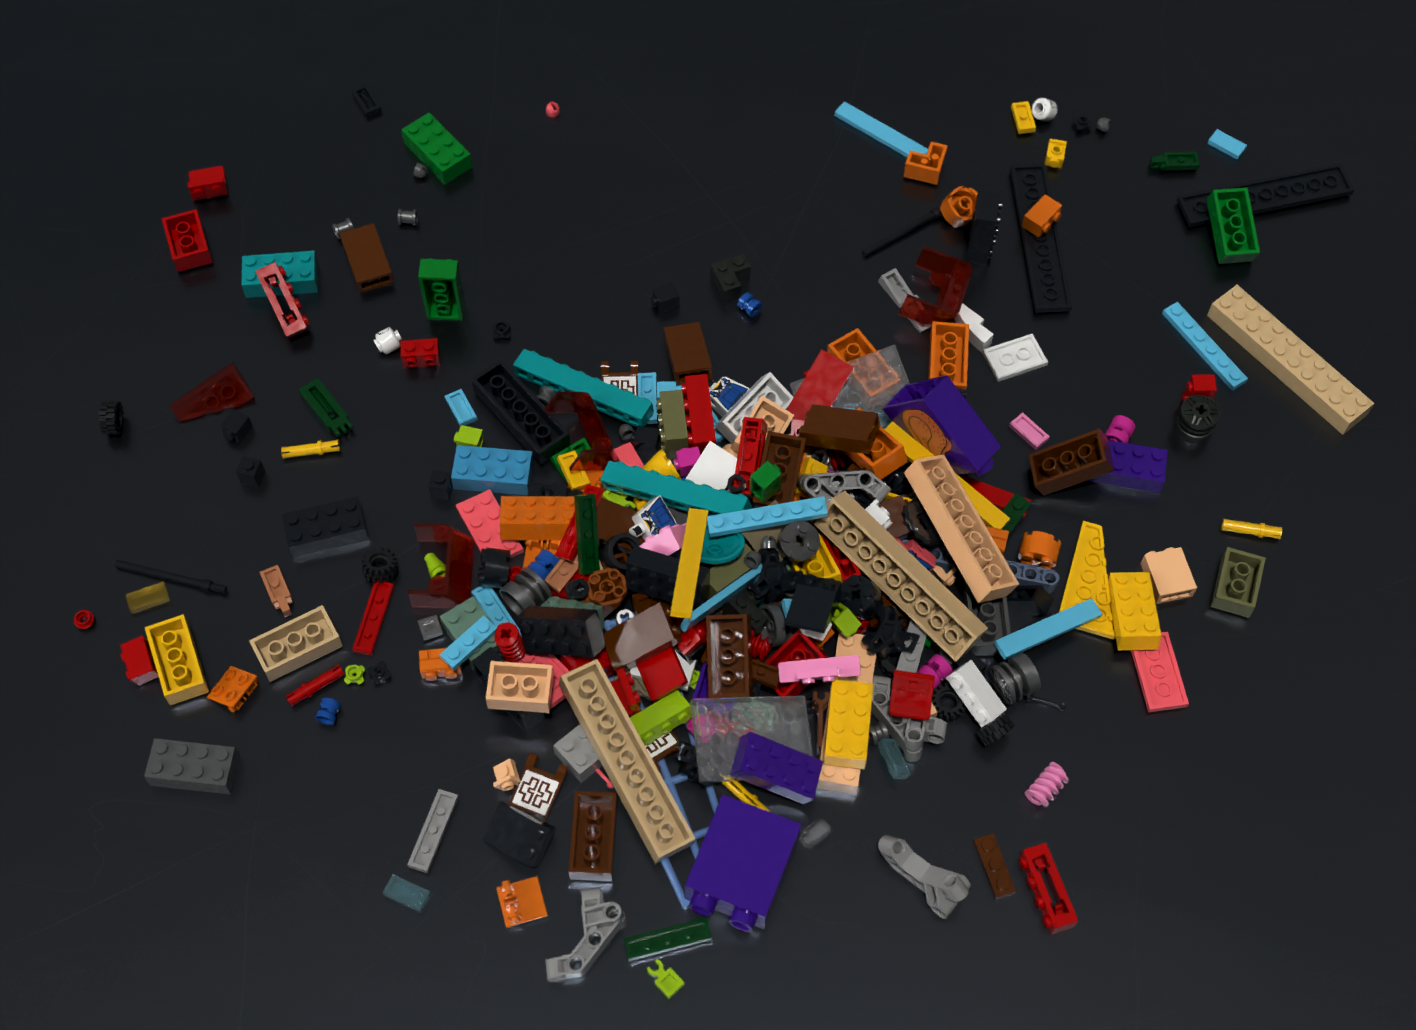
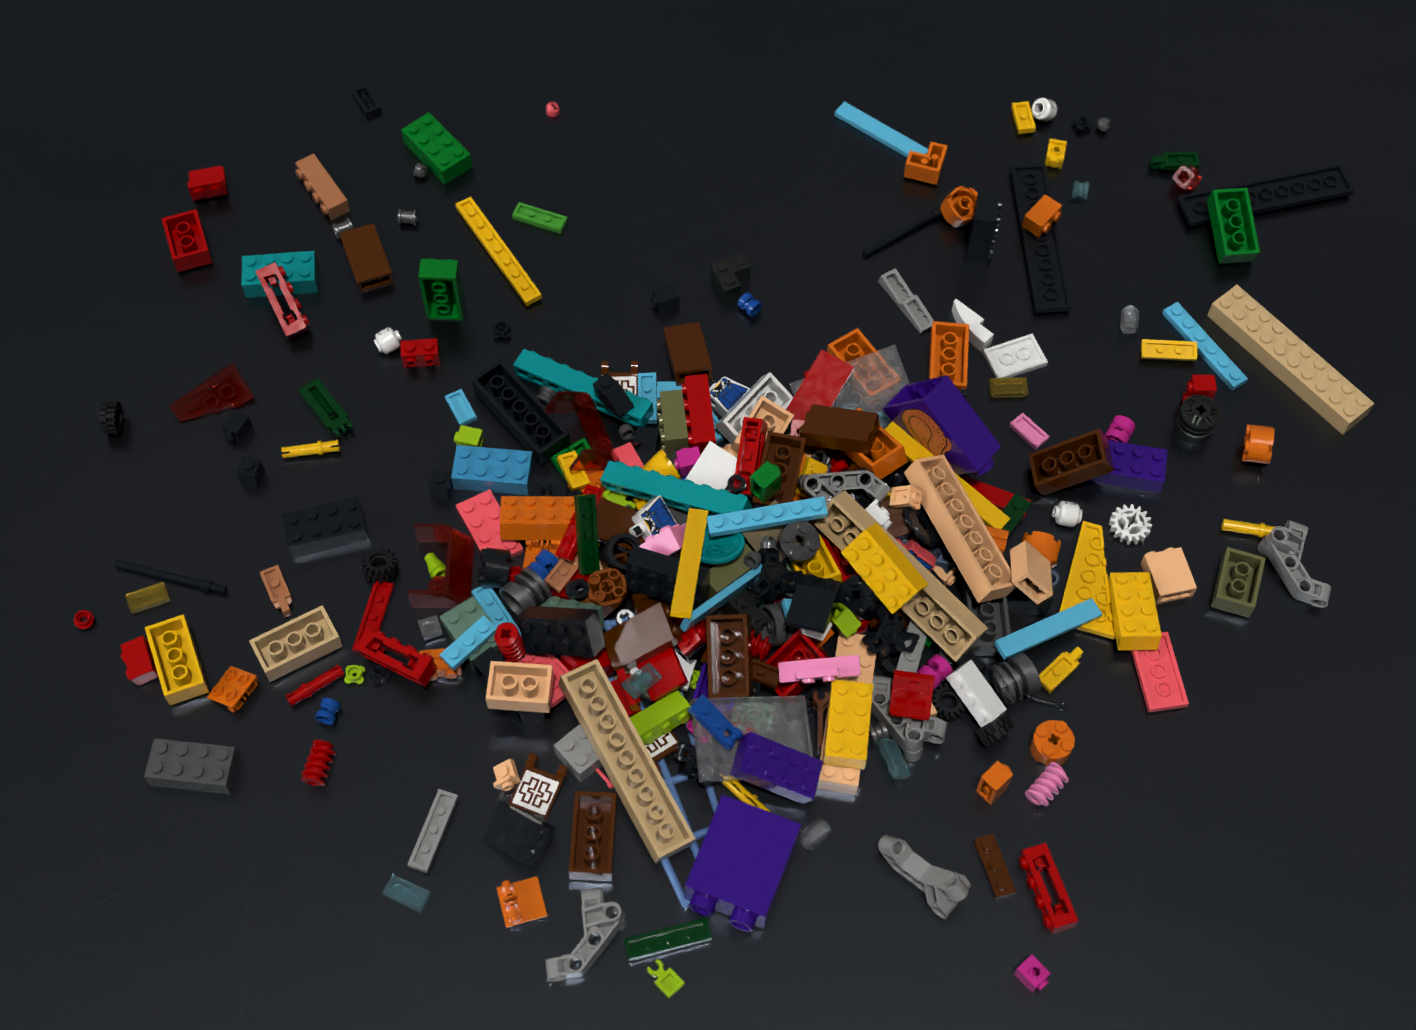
clear red windscreen [898,245,973,325] -> none
medium azure tile [1207,129,1247,160] -> none
none -> nougat brick [295,154,350,220]
none -> red piece [300,740,336,786]
none -> red brick [355,628,438,687]
none -> yellow plate [455,196,542,306]
none -> bright green tile [512,202,568,234]
none -> black slope [593,373,634,418]
none -> clear light blue plate [621,663,662,700]
none -> blue plate [687,694,743,750]
none -> red tile [830,460,849,472]
none -> yellow brick [841,522,928,614]
none -> light nougat bracket [889,485,922,510]
none -> orange brick [976,761,1013,805]
none -> clear yellow tile [989,377,1028,398]
none -> light nougat brick [1010,540,1053,604]
none -> dark pink brick [1014,955,1051,993]
none -> orange brick [1030,720,1075,766]
none -> yellow hinge [1039,647,1084,693]
none -> white head [1052,501,1082,527]
none -> clear light blue wheel [1072,180,1089,199]
none -> white gear [1109,504,1152,545]
none -> clear brick [1120,306,1139,334]
none -> yellow plate [1141,339,1197,361]
none -> clear red brick [1172,164,1202,191]
none -> orange brick [1242,424,1274,464]
none -> light grey connector [1258,520,1332,608]

